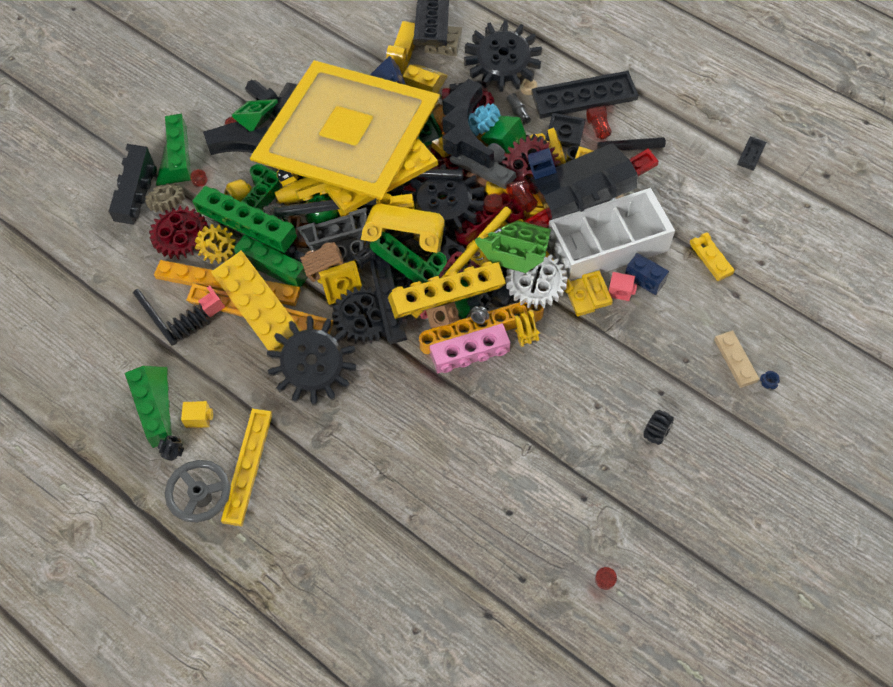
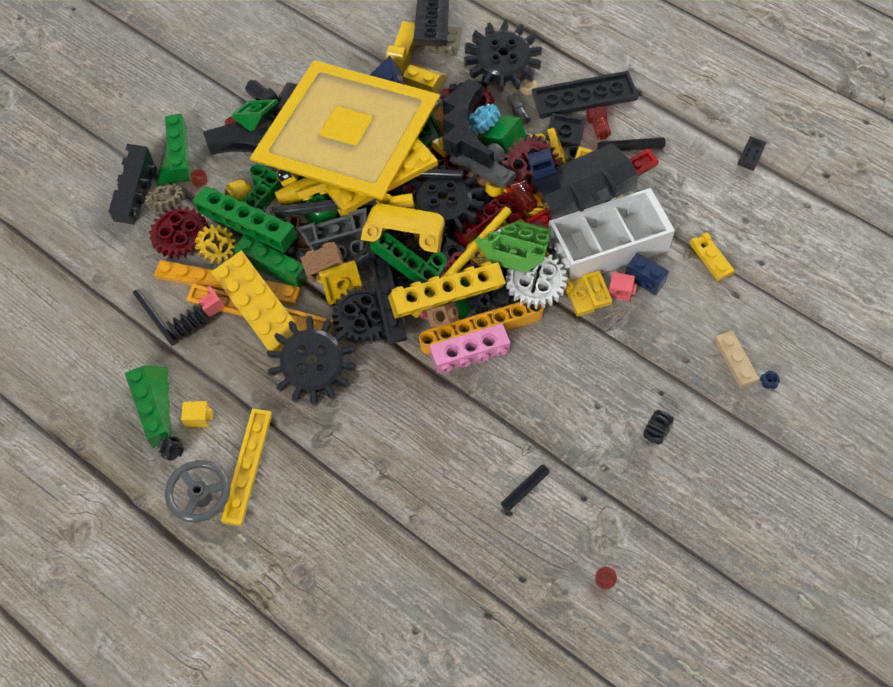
dark grey plate [471,306,489,324] -> none
clear red tile [484,194,503,212] -> none
yellow arm [515,310,540,347] -> none
none -> black axle [501,465,549,511]

